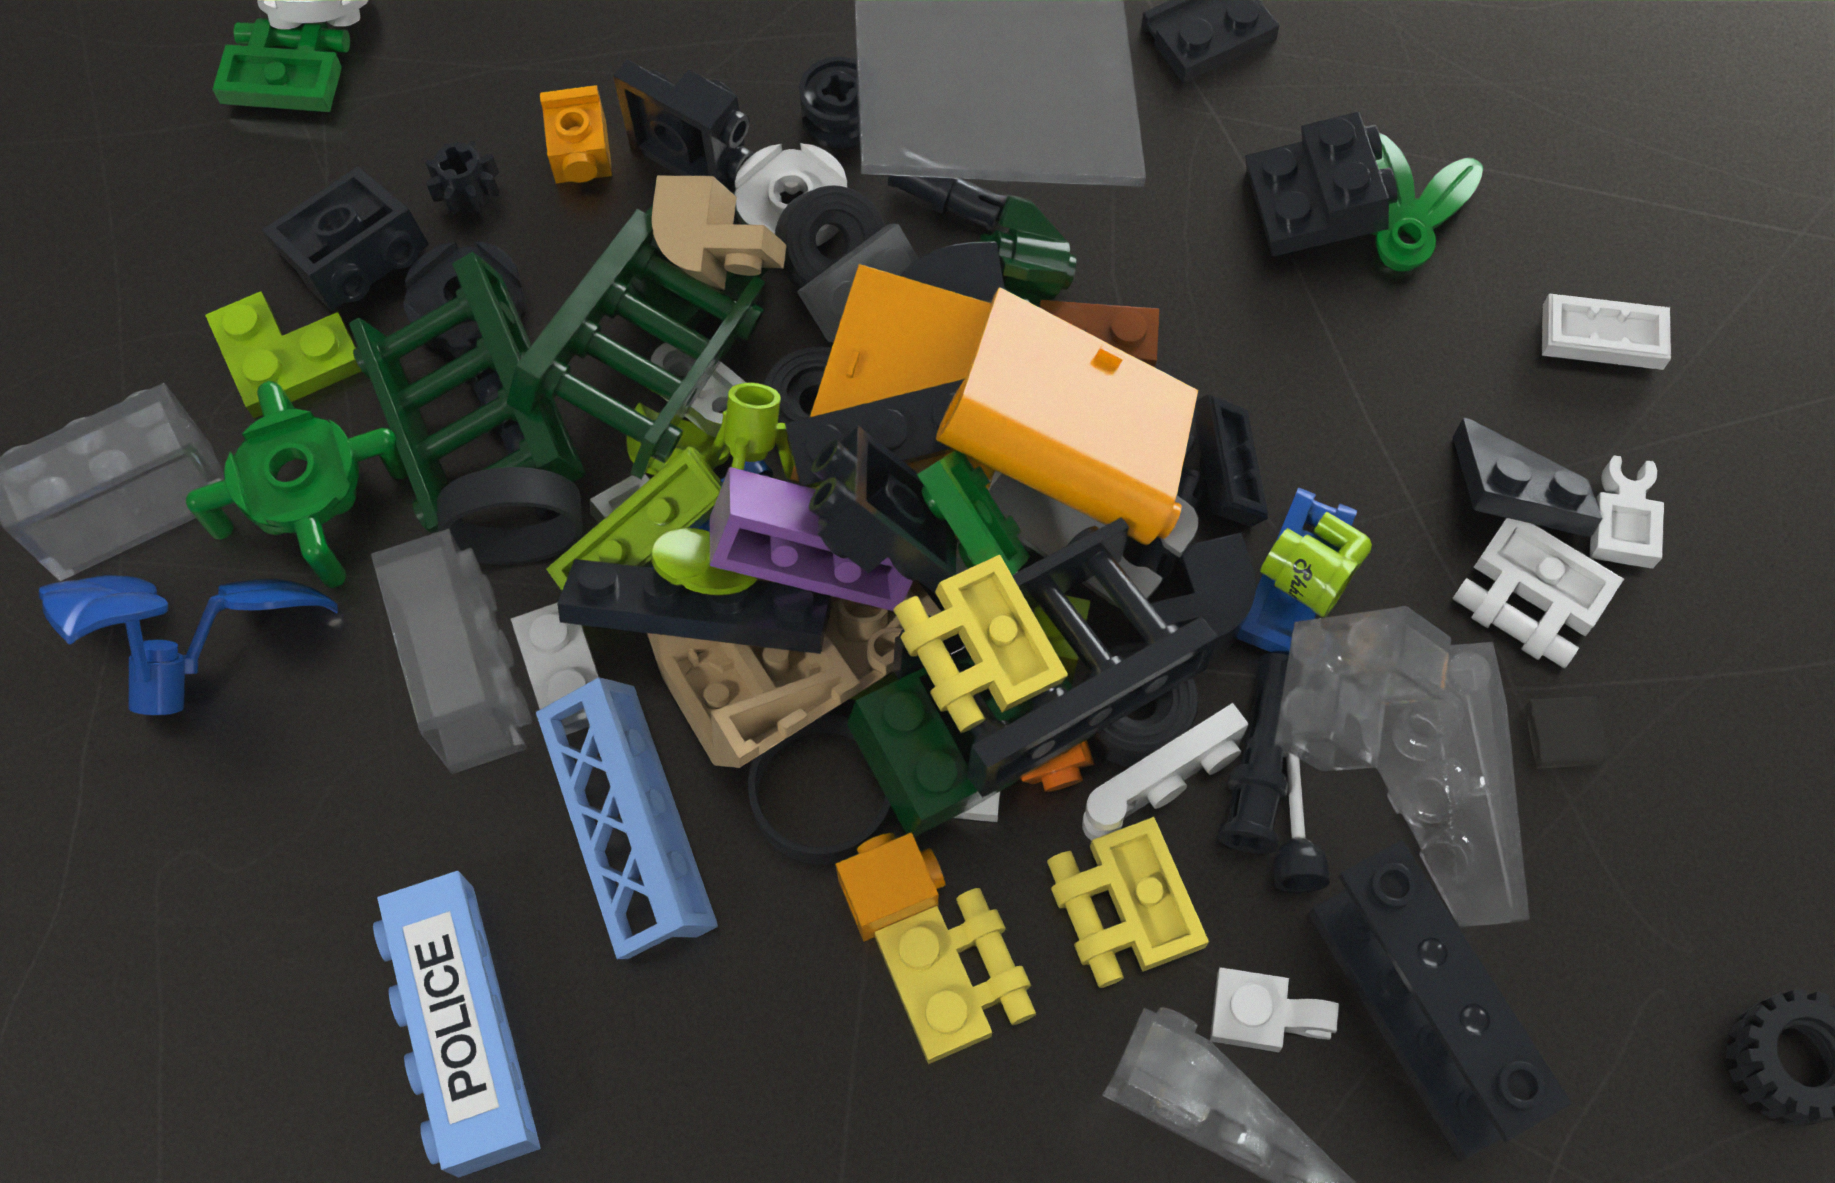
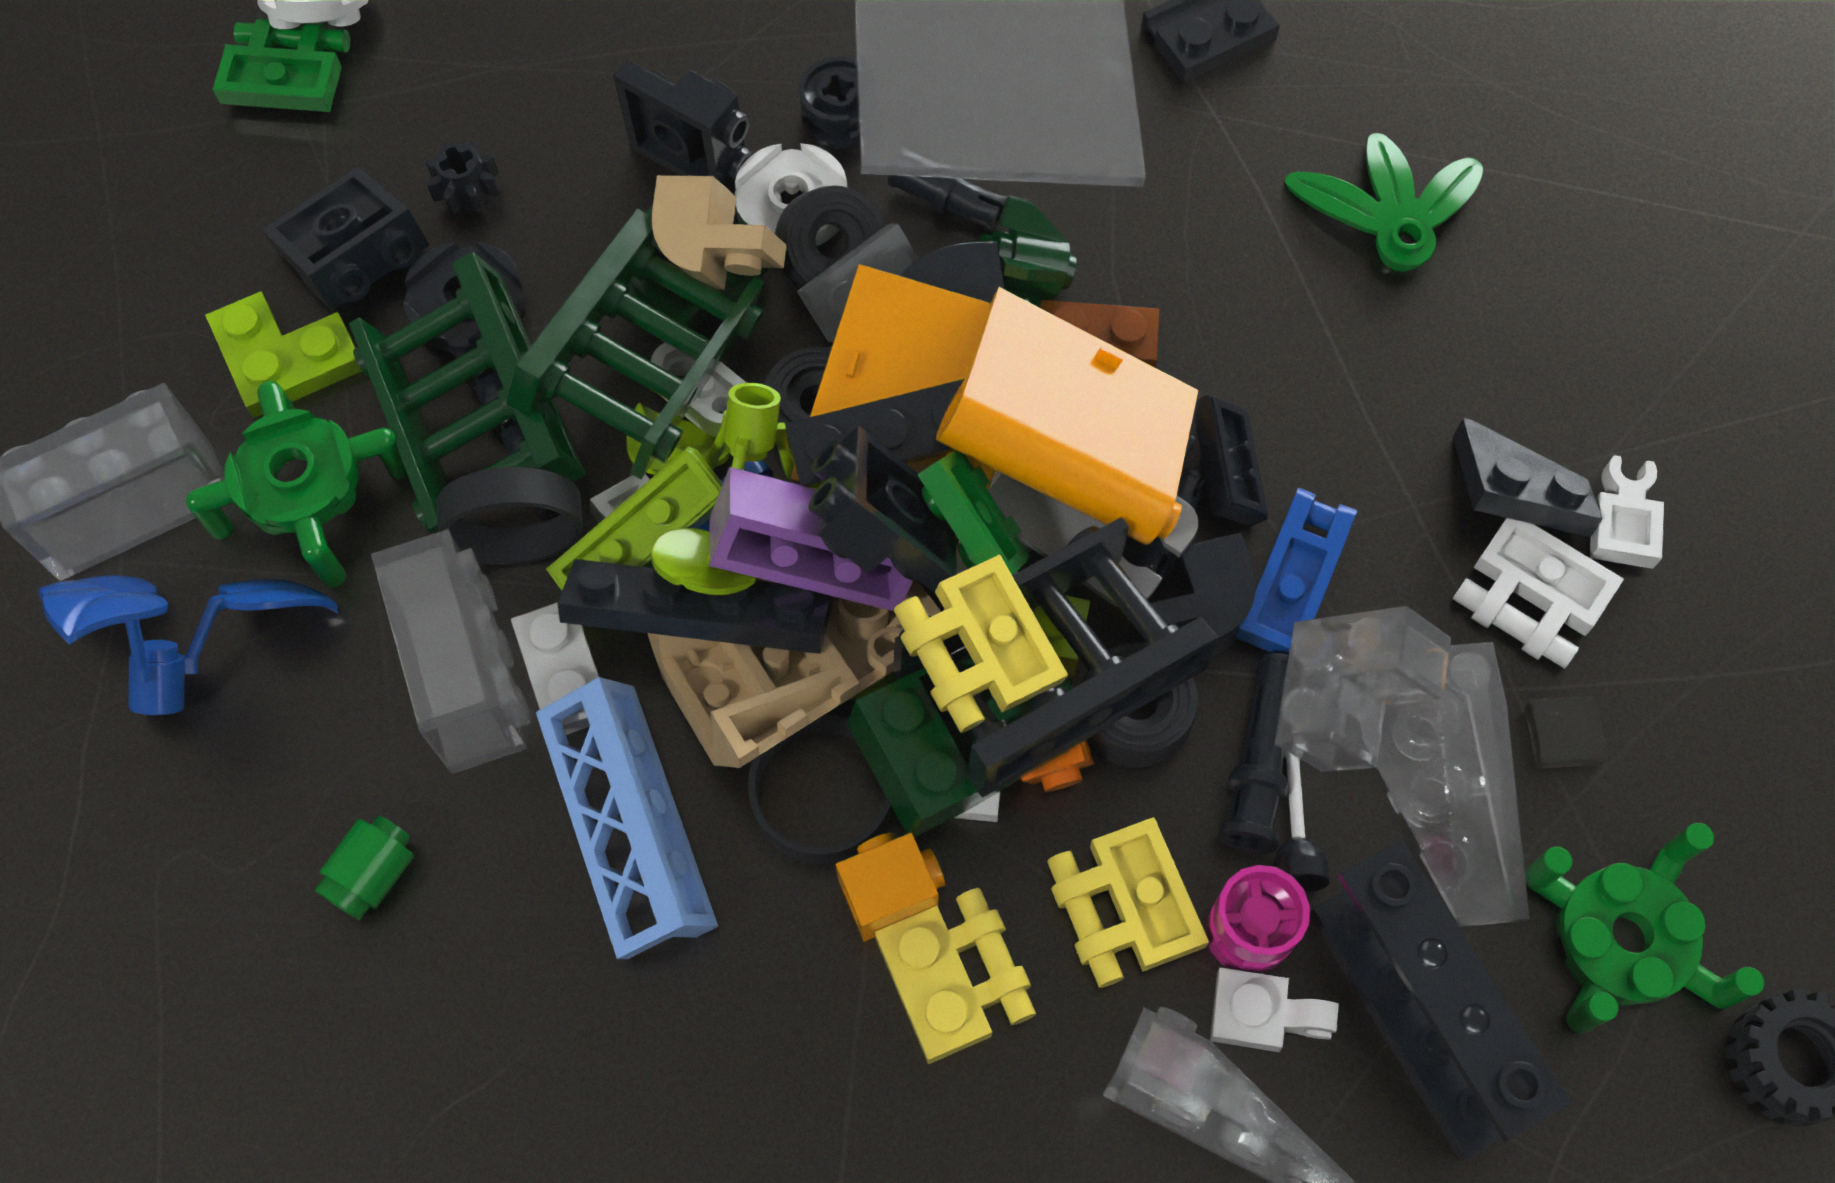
light blue brick [373,871,541,1178] -> none
light orange brick [540,85,612,184] -> none
white plate [1082,703,1248,841] -> none
black plate [1245,111,1398,257] -> none
lime piece [1260,512,1372,618] -> none
white plate [1542,294,1671,370] -> none
none -> green brick [314,815,415,921]
none -> dark pink wheel [1205,865,1310,974]
none -> green plate [1523,823,1764,1034]

